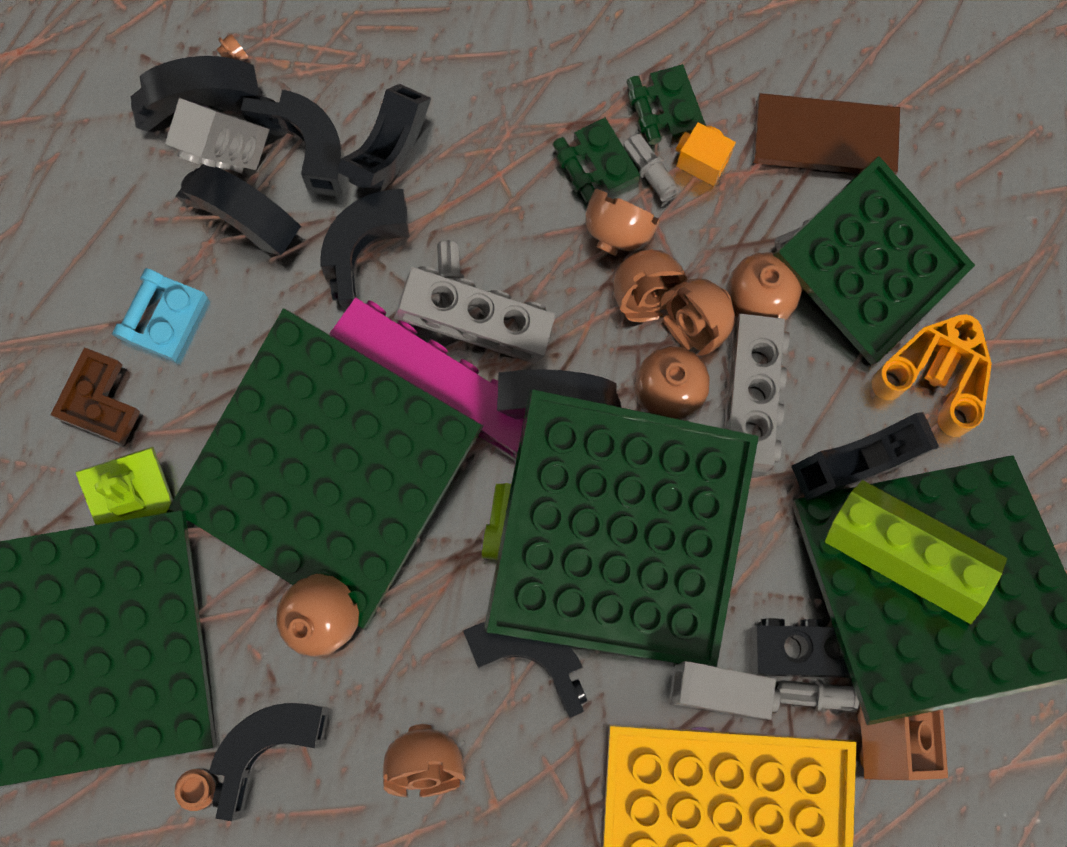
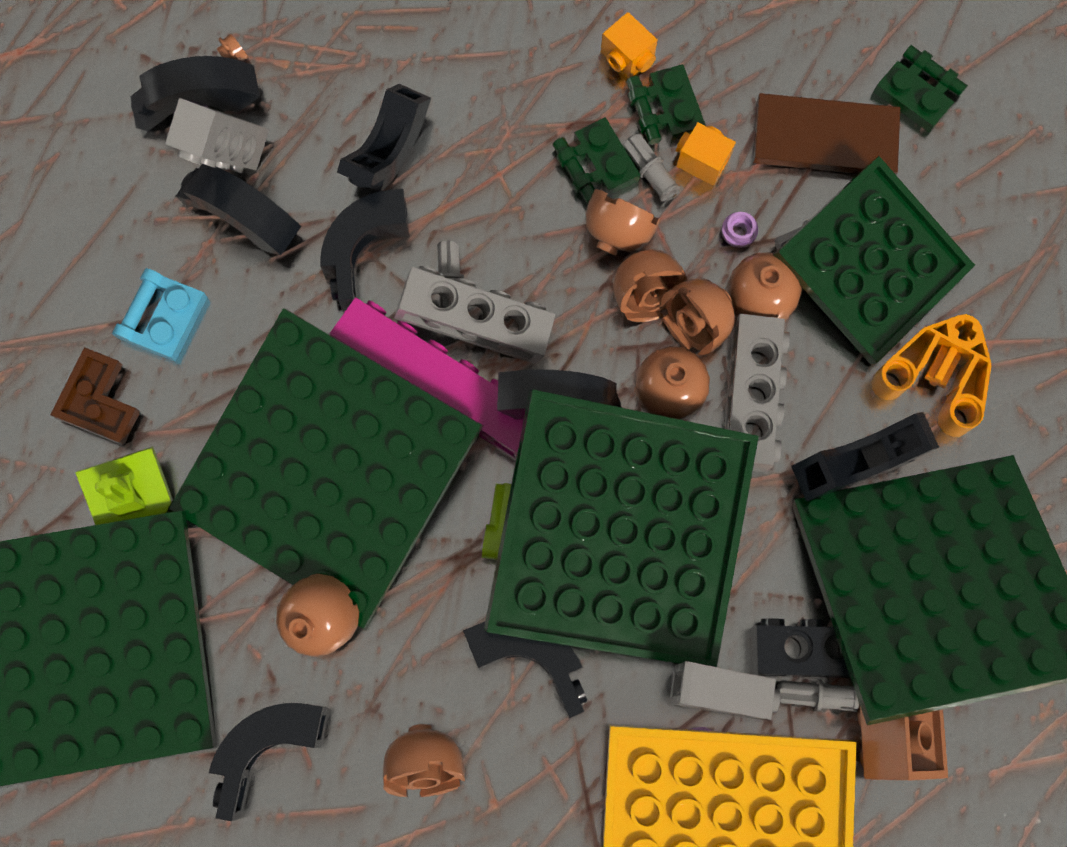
nougat plate [175,769,216,811] -> none
black arch [241,90,345,194] -> none
lime slope [825,480,1007,624] -> none
none -> light orange brick [600,12,658,78]
none -> lavender plate [721,212,758,248]
none -> dark green plate [873,45,968,133]

